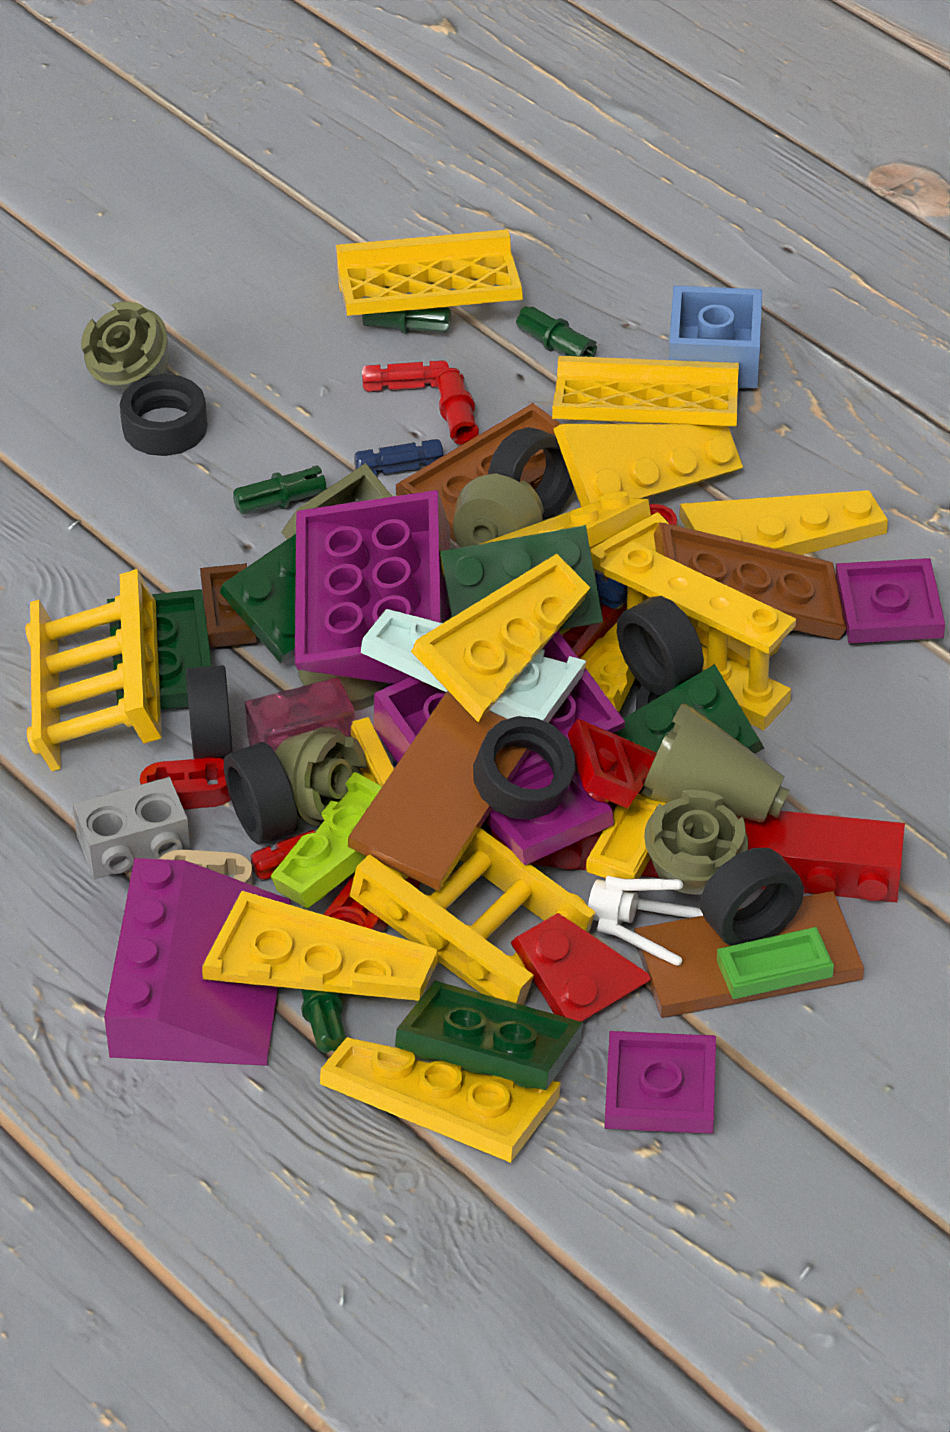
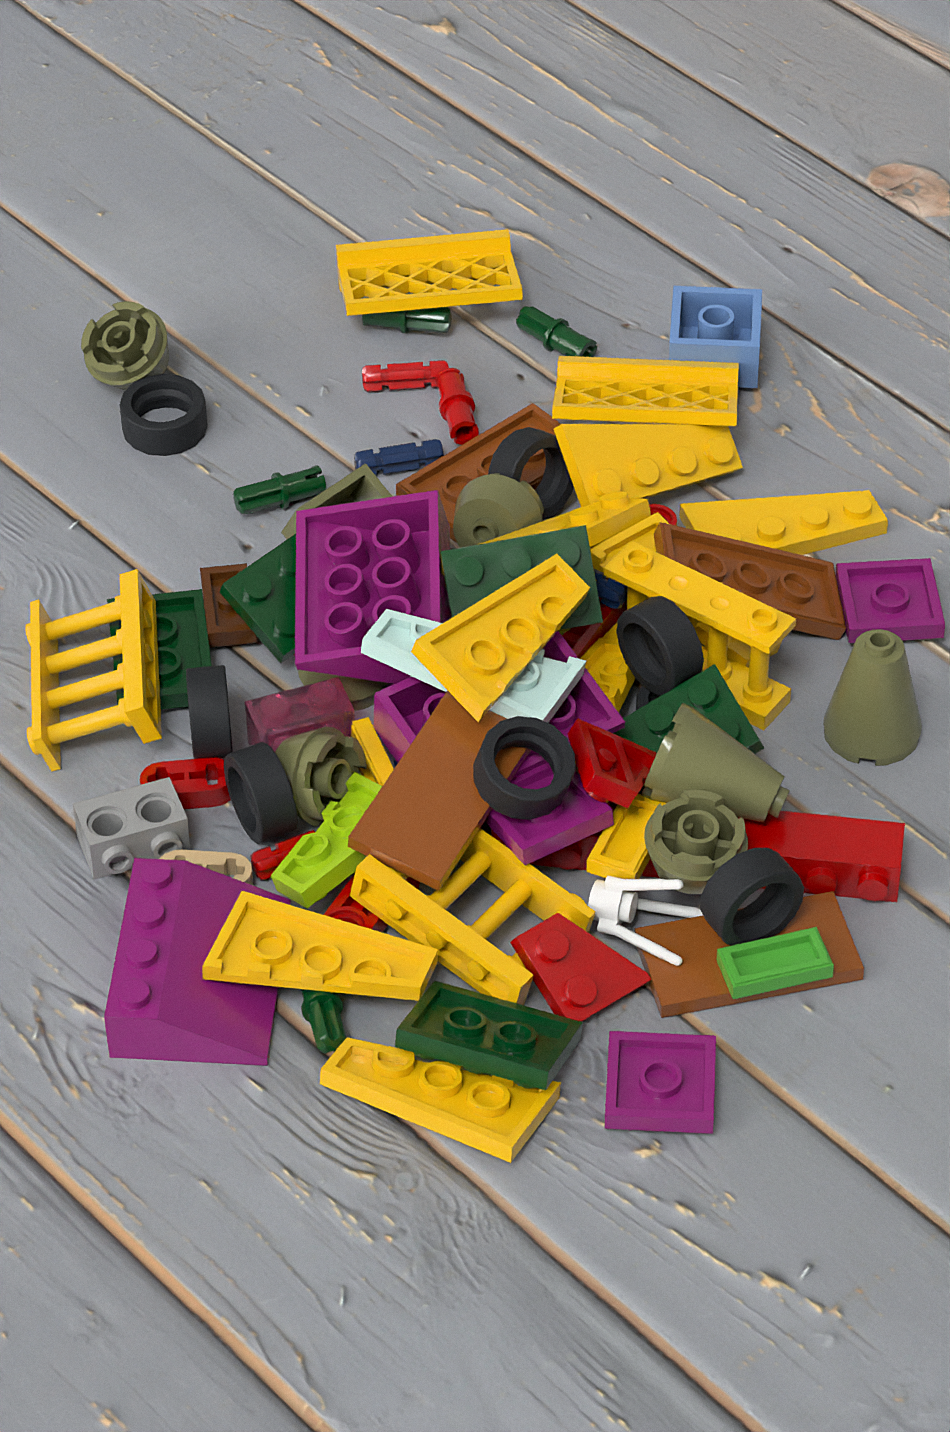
none -> olive cone [823,629,922,766]

